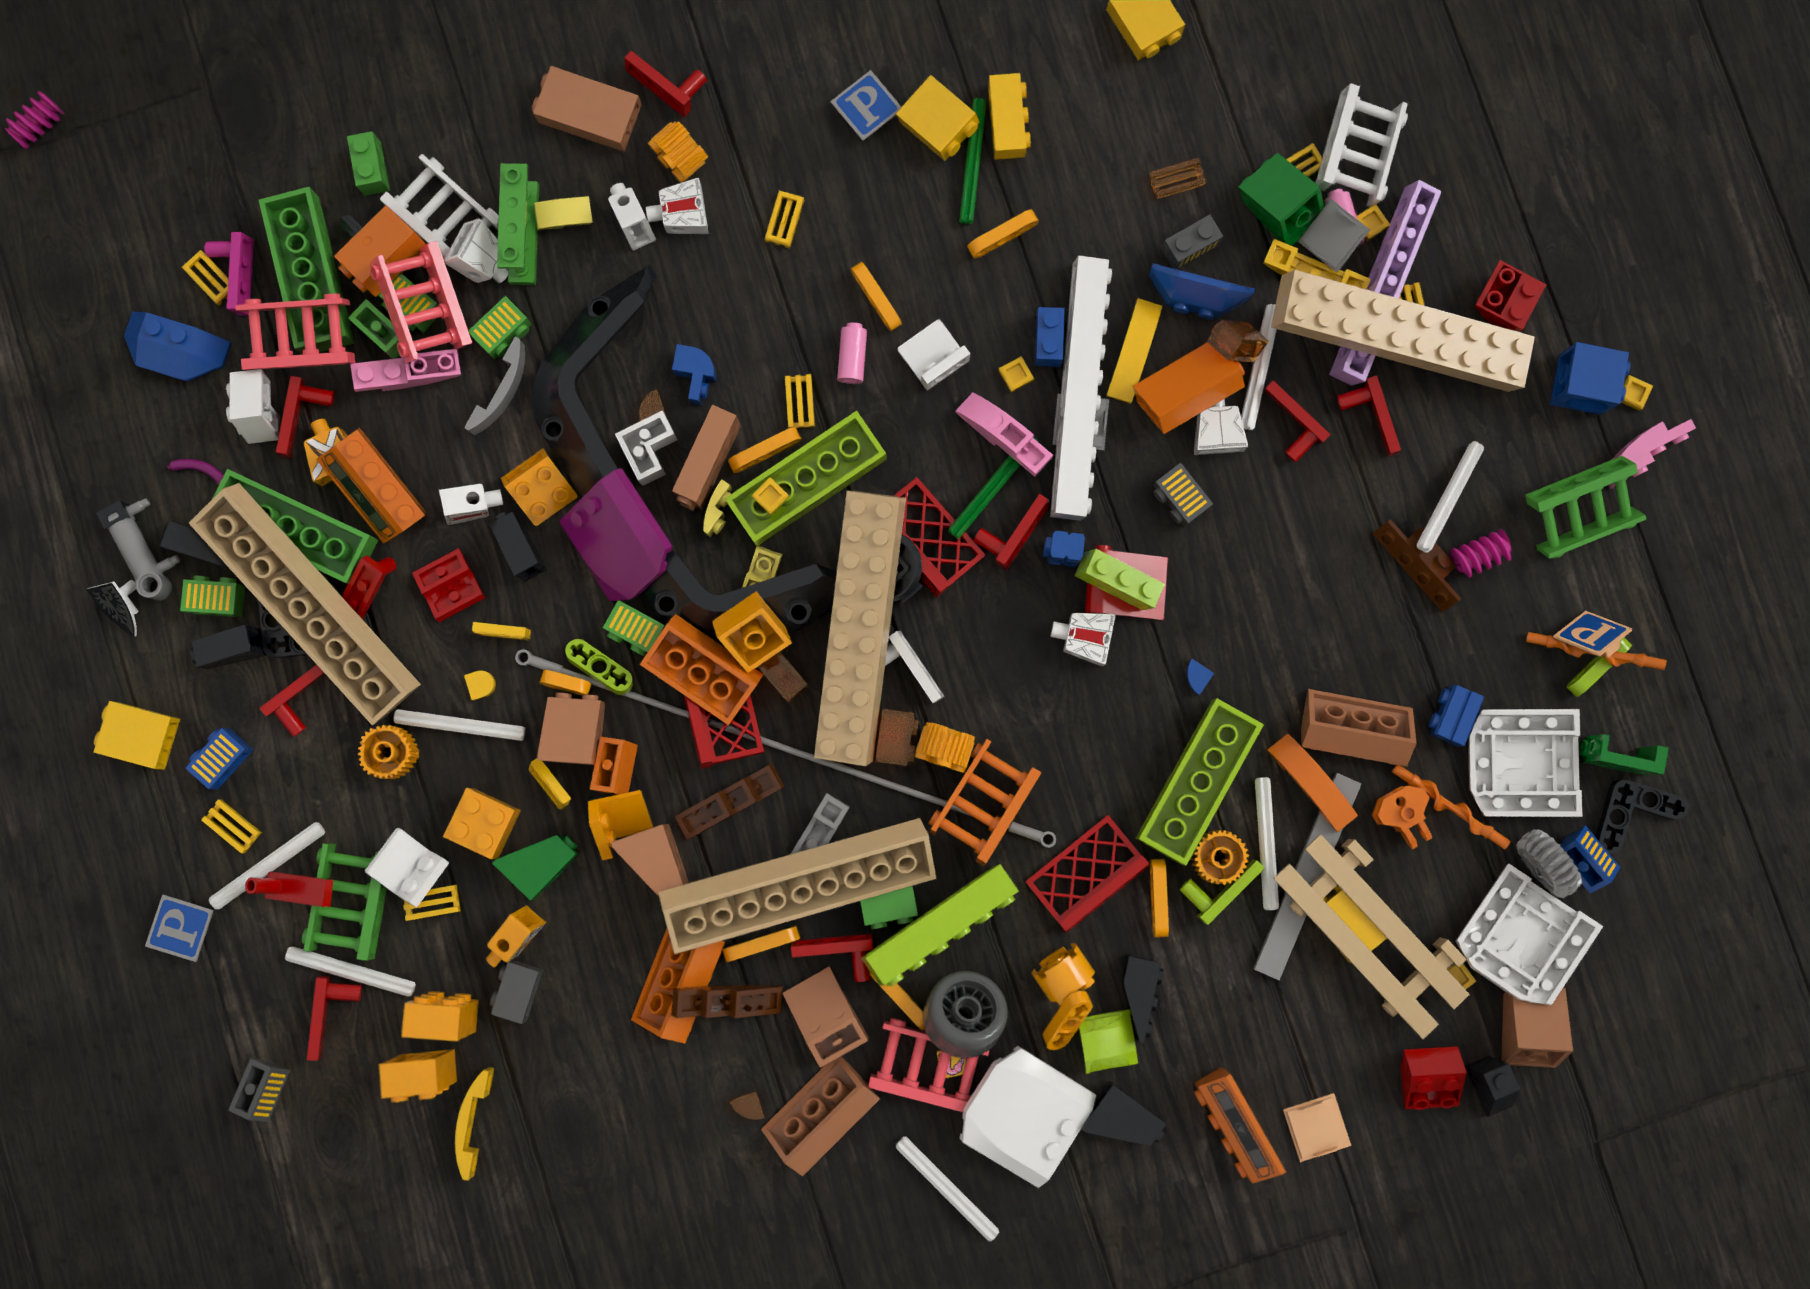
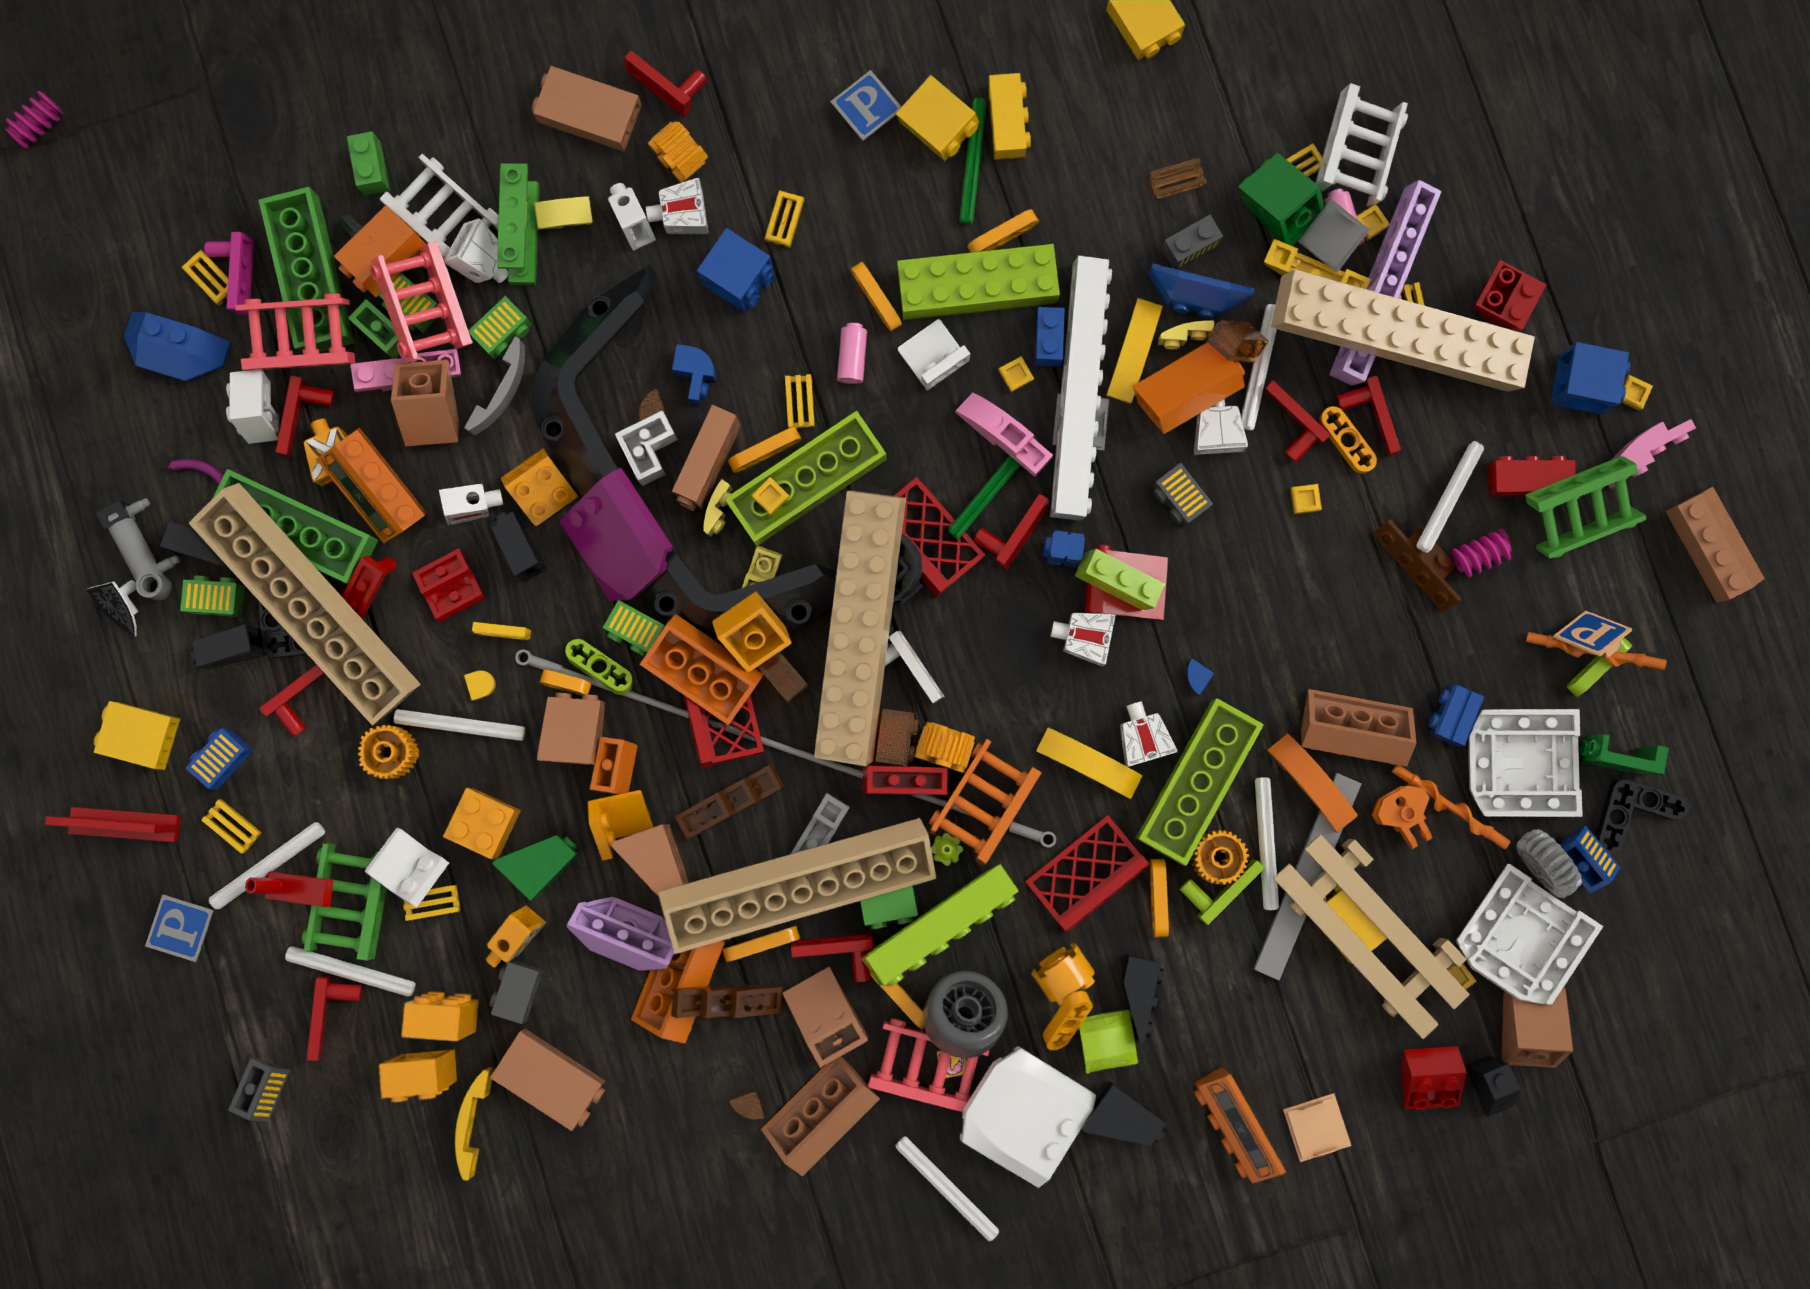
yellow tile [529,758,571,810] -> none
none -> red fence [45,807,181,842]
none -> nougat slope [391,360,459,446]
none -> nougat brick [490,1029,605,1131]
none -> lavender wedge [567,897,674,971]
none -> blue brick [697,228,774,313]
none -> red brick [862,766,947,796]
none -> lime brick [897,244,1060,320]
none -> lime plant [931,833,963,866]
none -> yellow slope [1036,728,1143,799]
none -> white torso [1120,701,1177,767]
none -> light yellow slope [1158,321,1214,350]
none -> yellow tile [1290,484,1322,514]
none -> light orange beam [1319,406,1377,474]
none -> red brick [1488,456,1576,496]
none -> nougat slope [1665,487,1765,603]

